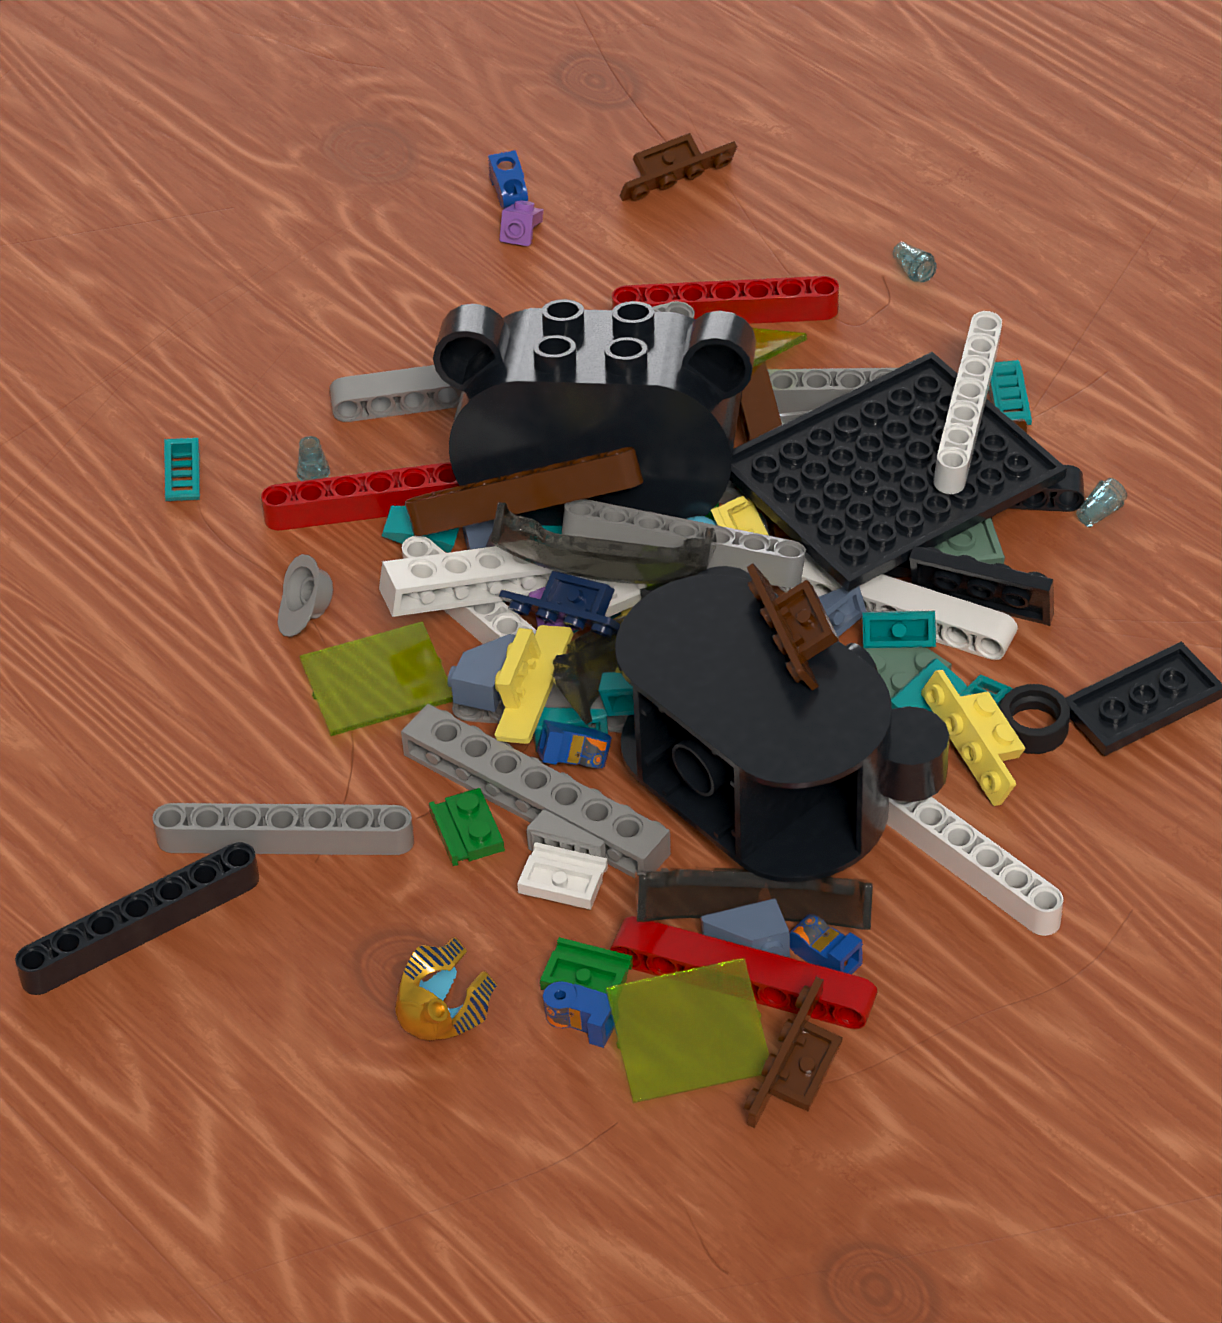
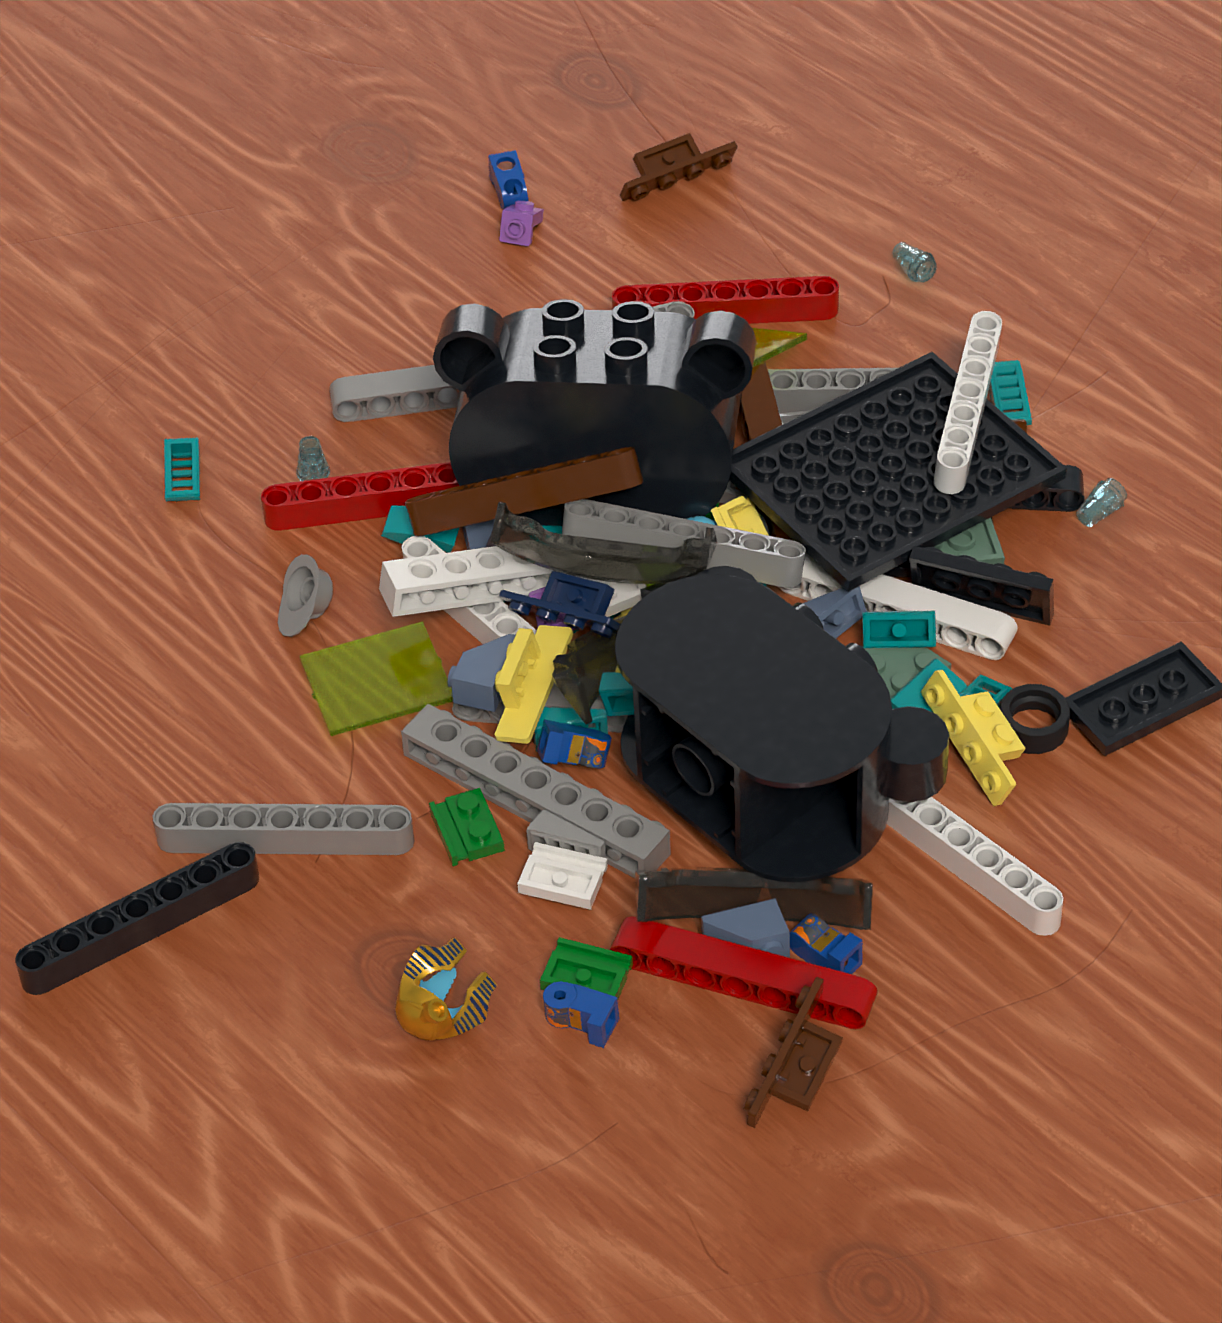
clear neon green piece [606,958,769,1103] -> none
reddish brown bracket [746,563,839,691] -> none

